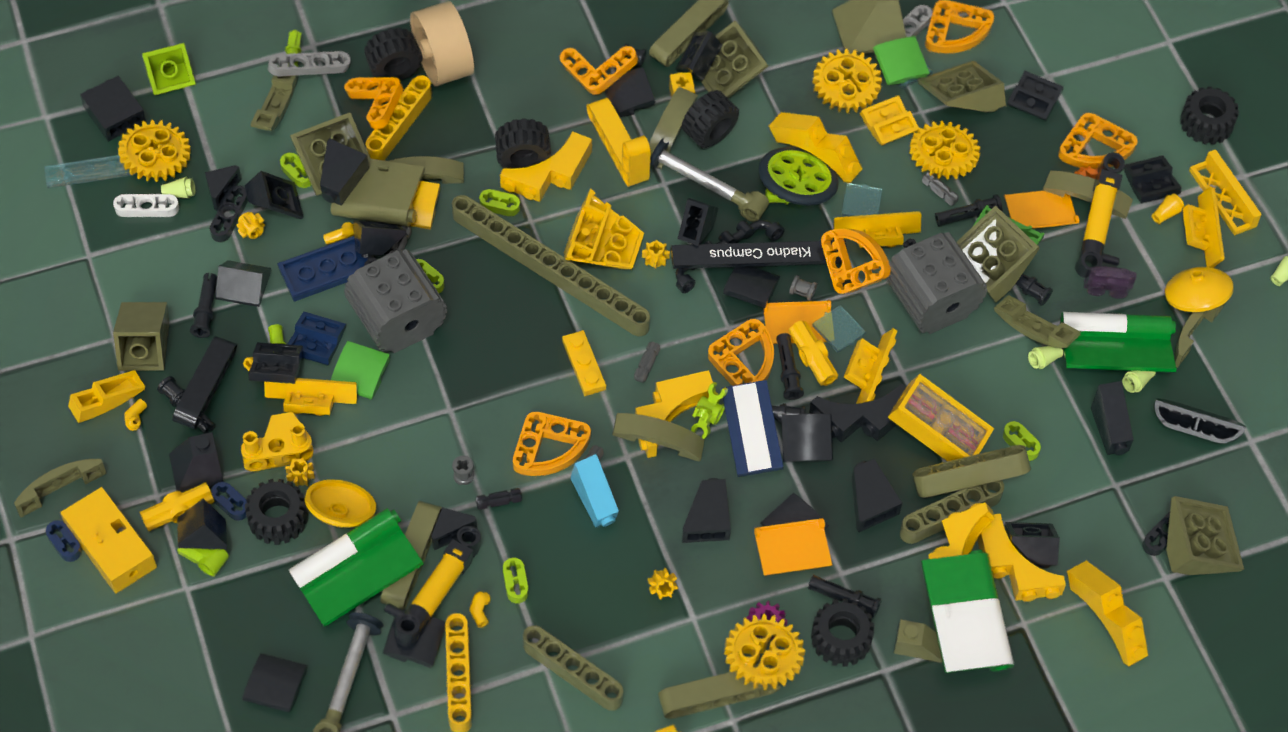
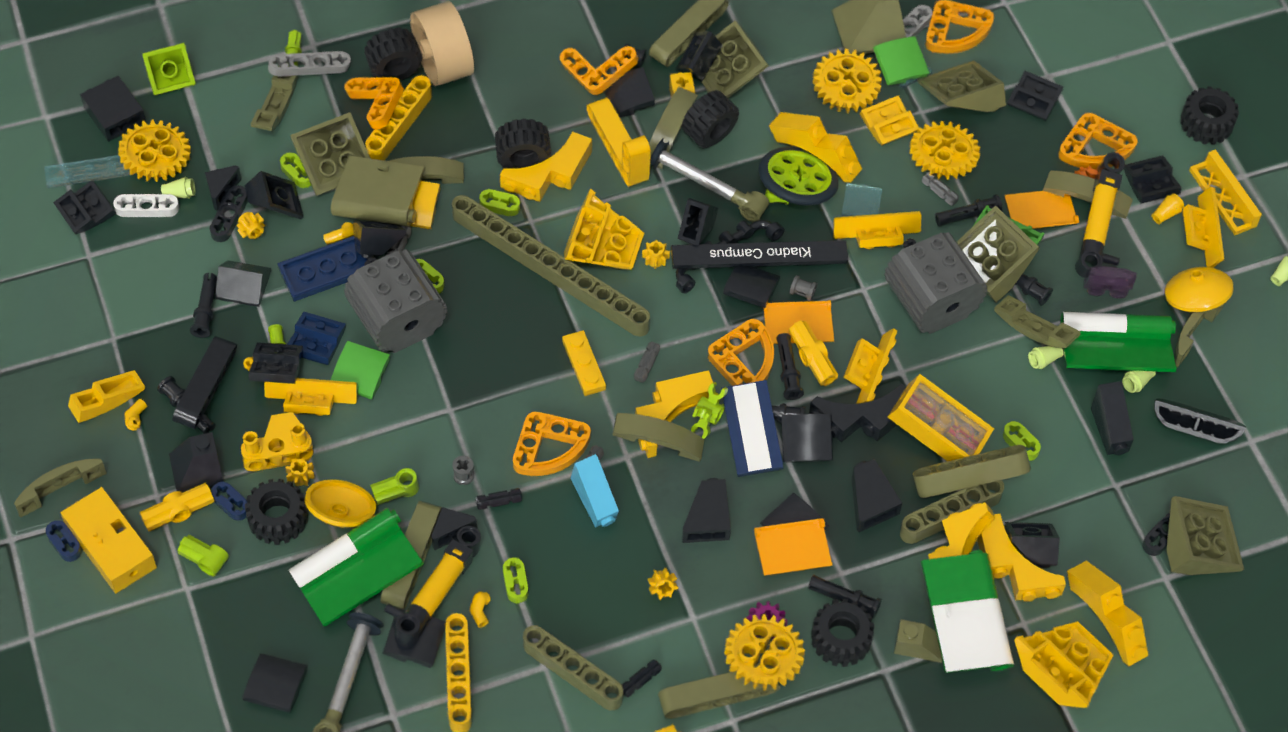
olive slope [113,302,169,371] -> none
black slope [177,499,227,550] -> none
black slope [320,138,369,206] -> none
clear light blue piece [812,305,866,353] -> none
light orange beam [821,229,891,294] -> none
none -> black slope [53,180,117,234]
none -> lime piece [370,468,419,505]
none -> black axle [621,659,662,698]
none -> yellow wedge [1015,622,1113,708]

